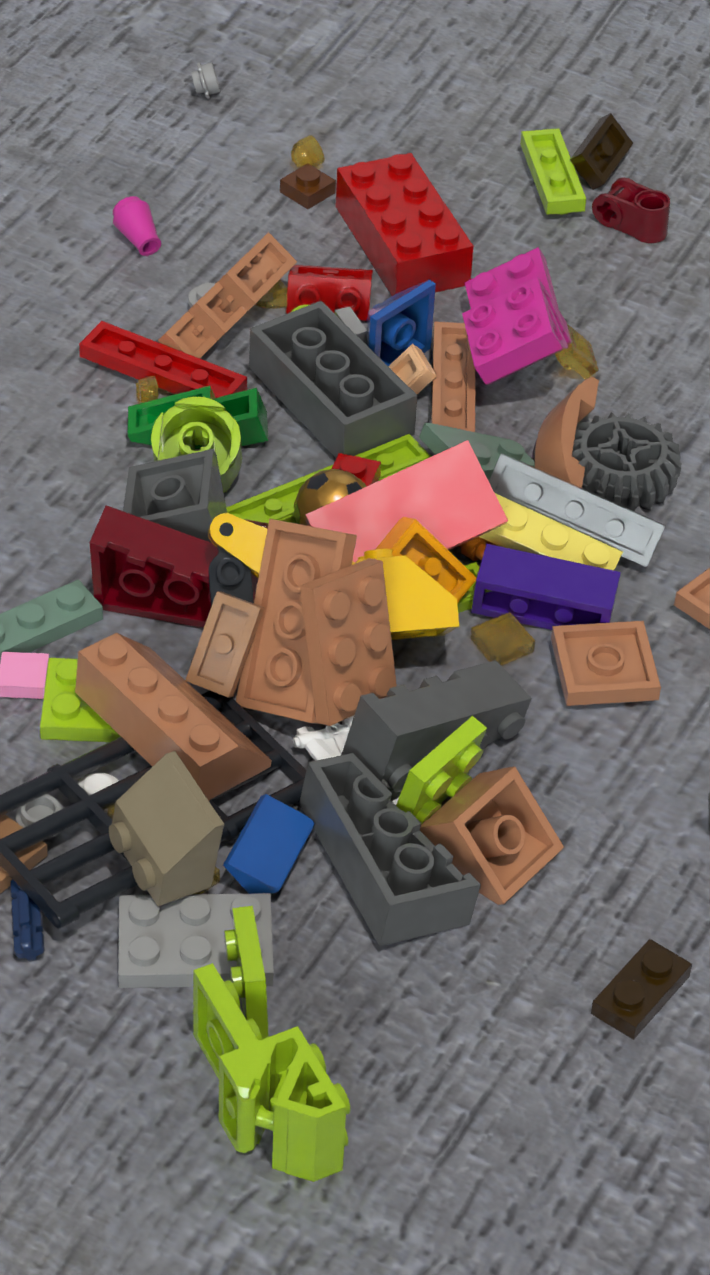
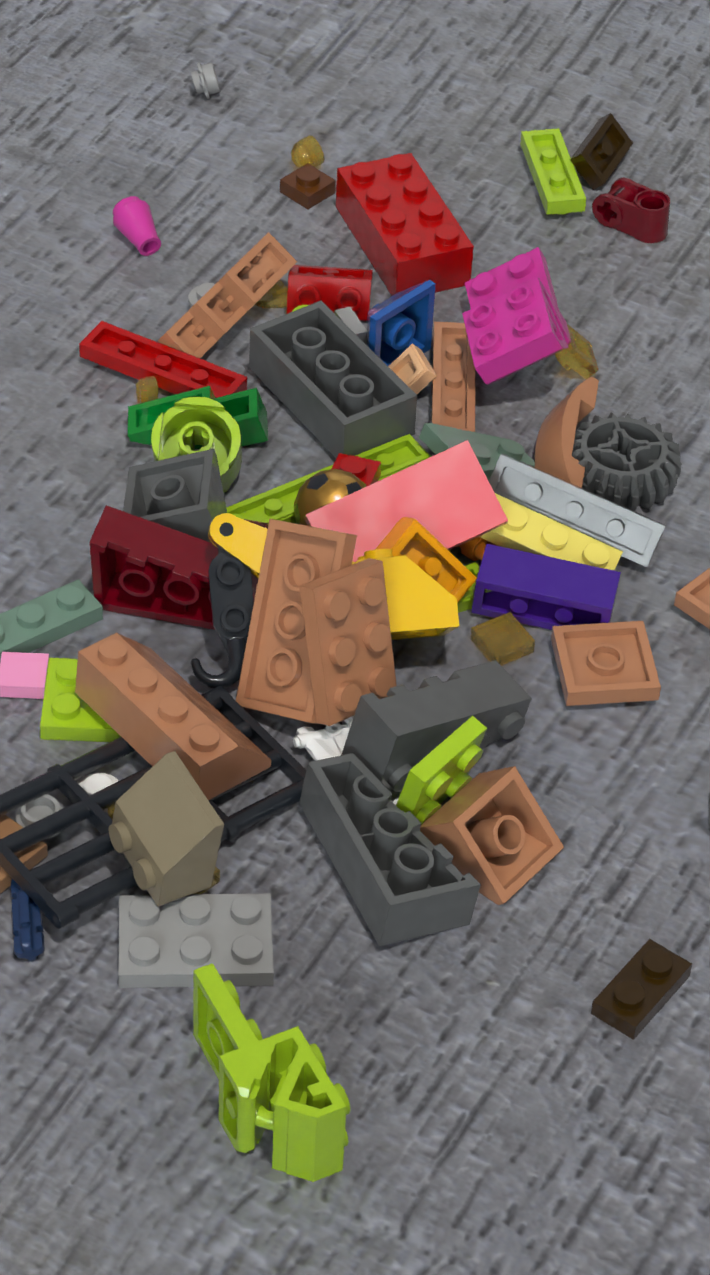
medium nougat plate [185,591,265,698] -> none
blue slope [223,794,315,894] -> none
lime wing [224,906,269,1039] -> none

